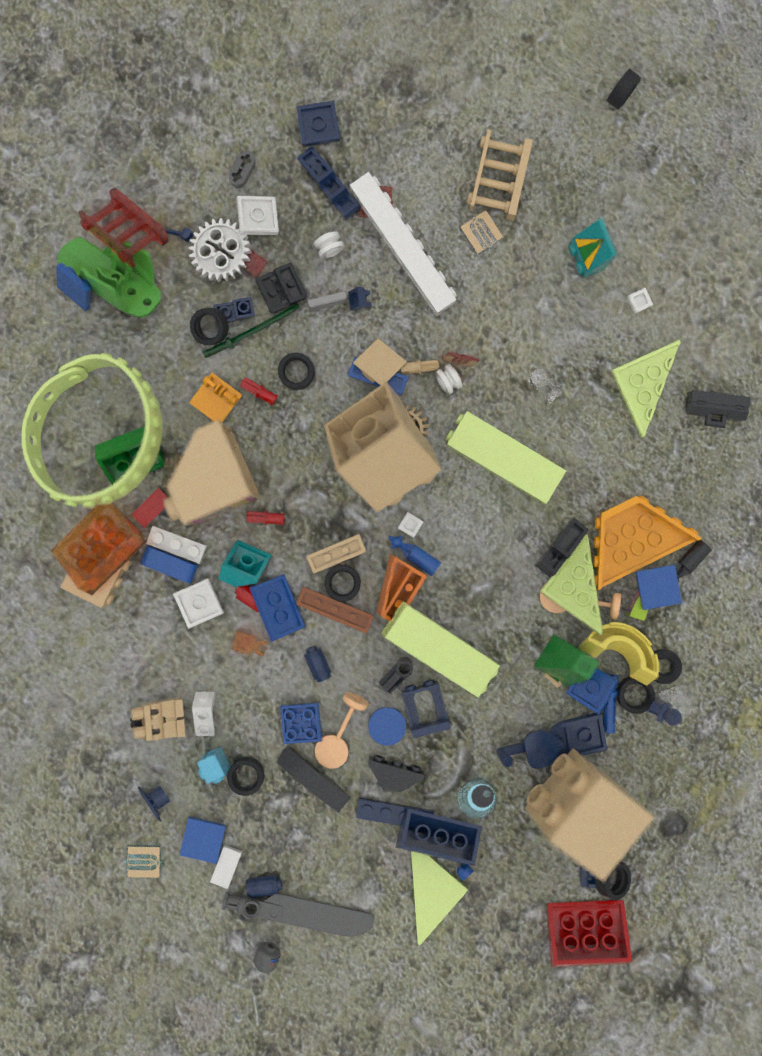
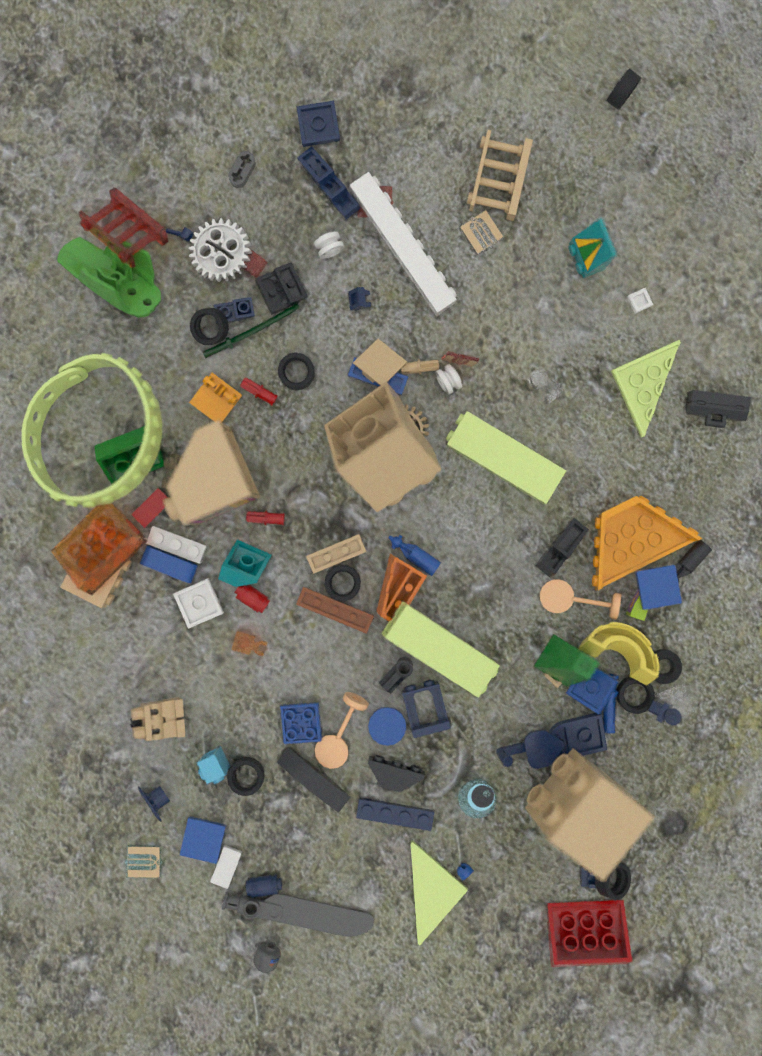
blue tile [56,263,91,312] -> none
white bracket [192,691,215,736] -> none
white plate [236,196,279,235] -> none
blue tile [250,574,305,642] -> none
dark blue head [303,645,331,682] -> none
light grey tile [308,291,348,311] -> none
dark blue slope [395,808,482,866] -> none
white tile [398,512,423,538] -> none
yellowish green tile [541,534,603,636] -> none

